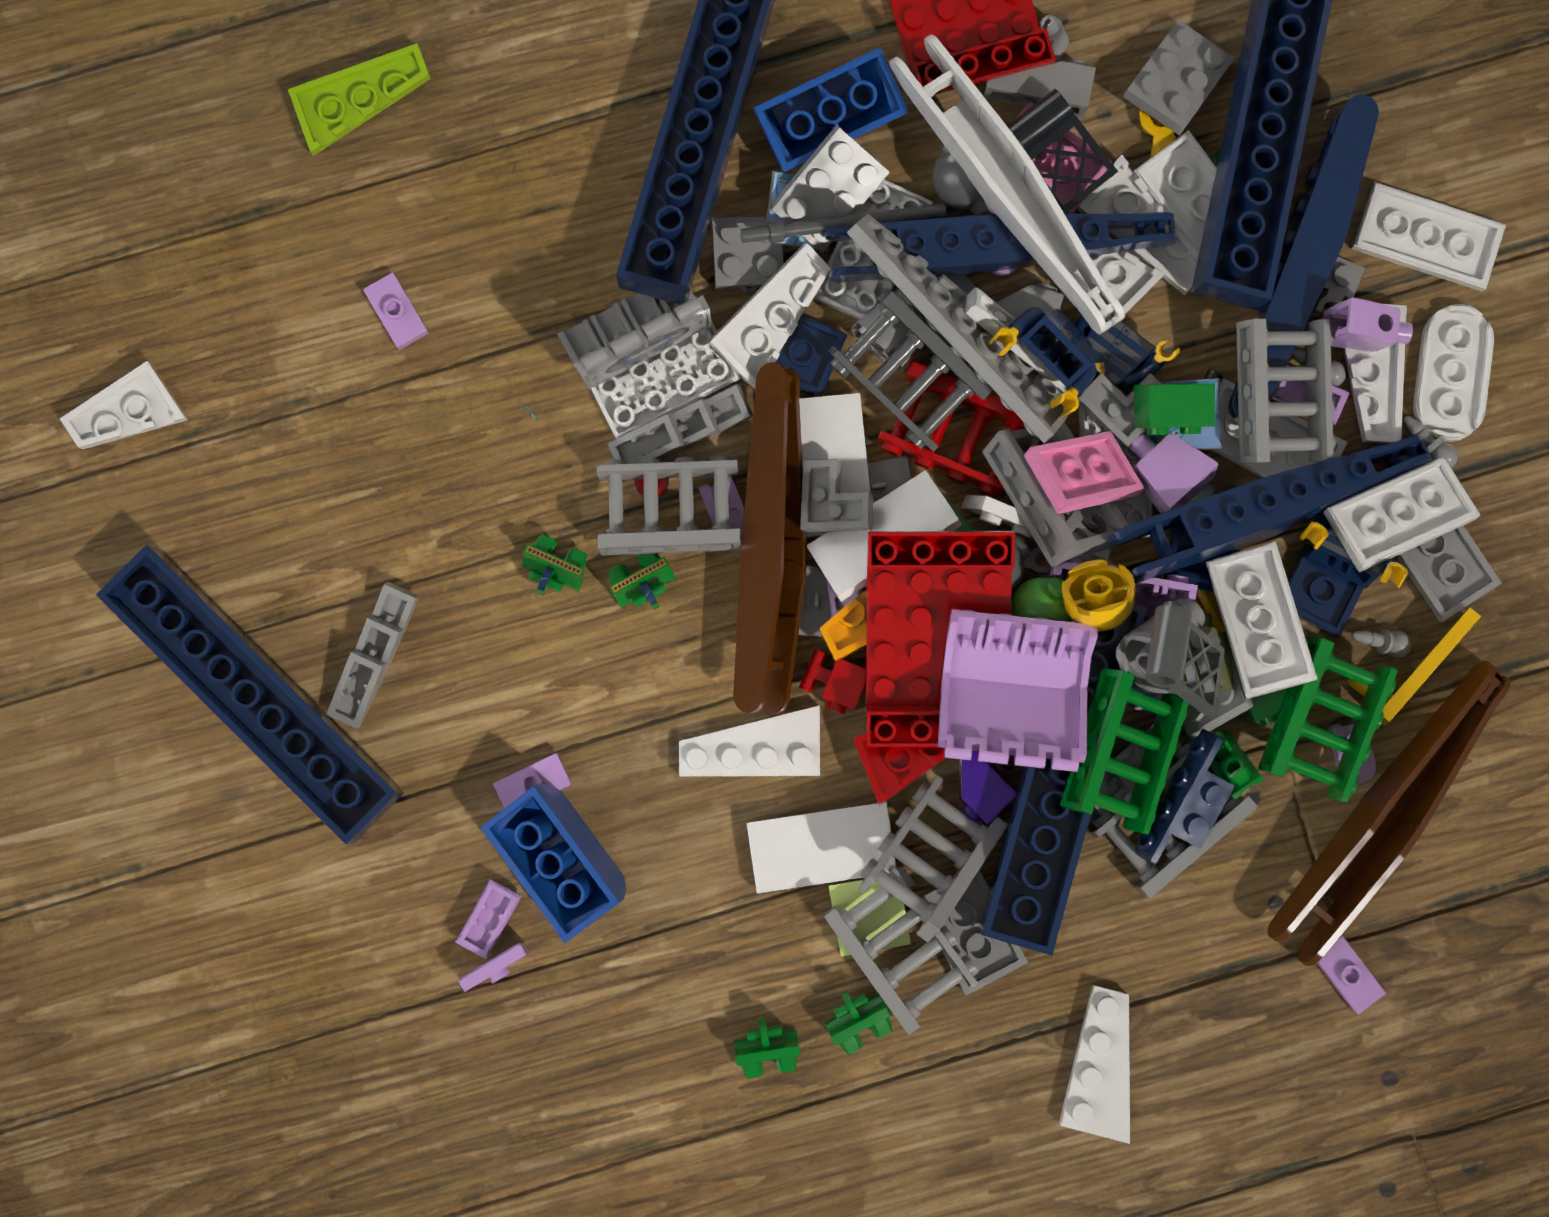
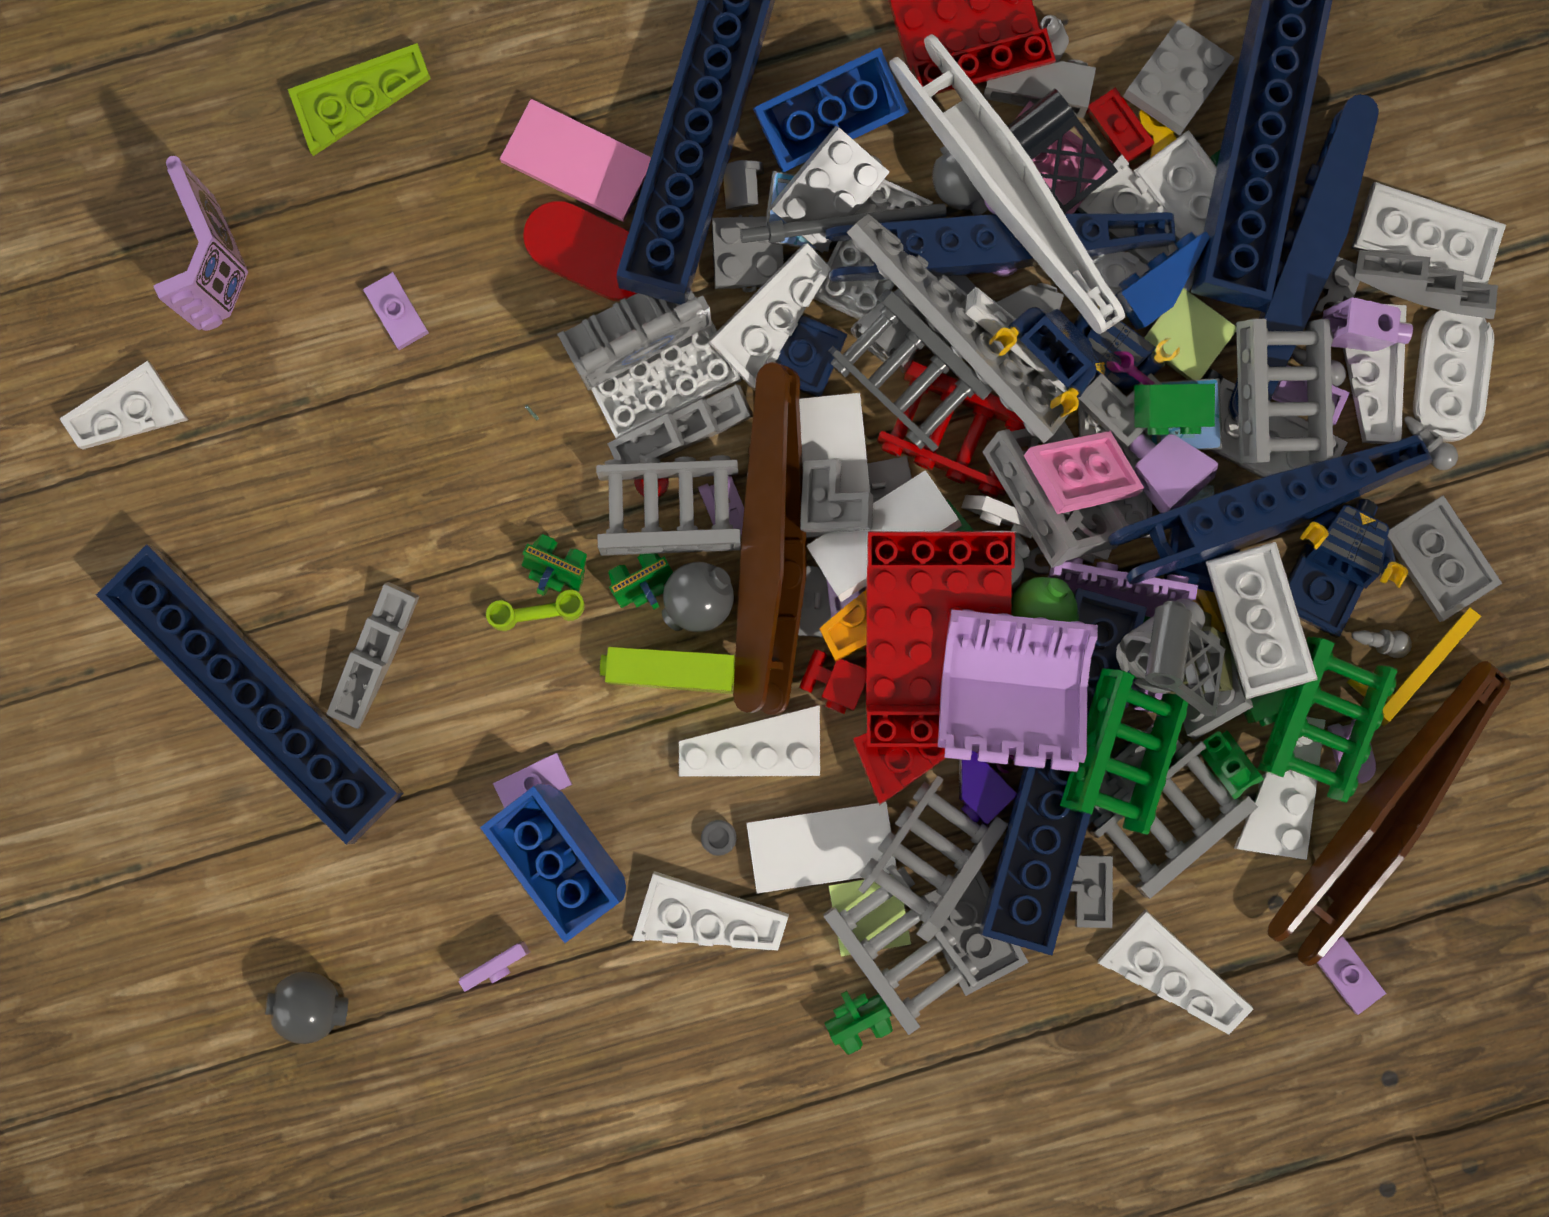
lavender plate [456,879,522,959] -> none
green hips [734,1017,800,1079] -> none
white wing [1059,985,1130,1144] -> none
yellow cylinder [1061,559,1136,632] -> none
dark blue bracket [1135,729,1235,865] -> none
white tile [1323,458,1480,573] -> none
none -> lavender hinge [153,156,248,331]
none -> dark grey brick [265,971,348,1044]
none -> lime bar [486,590,585,631]
none -> bright pink tile [500,99,651,222]
none -> red tile [523,201,637,301]
none -> lime slope [600,647,735,694]
none -> white wing [632,871,789,950]
none -> dark grey brick [662,562,734,632]
none -> flat silver tile [701,820,736,856]
none -> light grey tile [724,160,764,210]
none -> light grey plate [1070,855,1113,928]
none -> red plate [1086,87,1155,163]
none -> white wing [1098,909,1253,1034]
none -> magenta hand [1106,351,1155,385]
none -> blue slope [1115,231,1210,330]
none -> yellowish green tile [1144,288,1236,380]
none -> white wing [1234,717,1325,860]
none -> light grey slope [1355,250,1498,319]

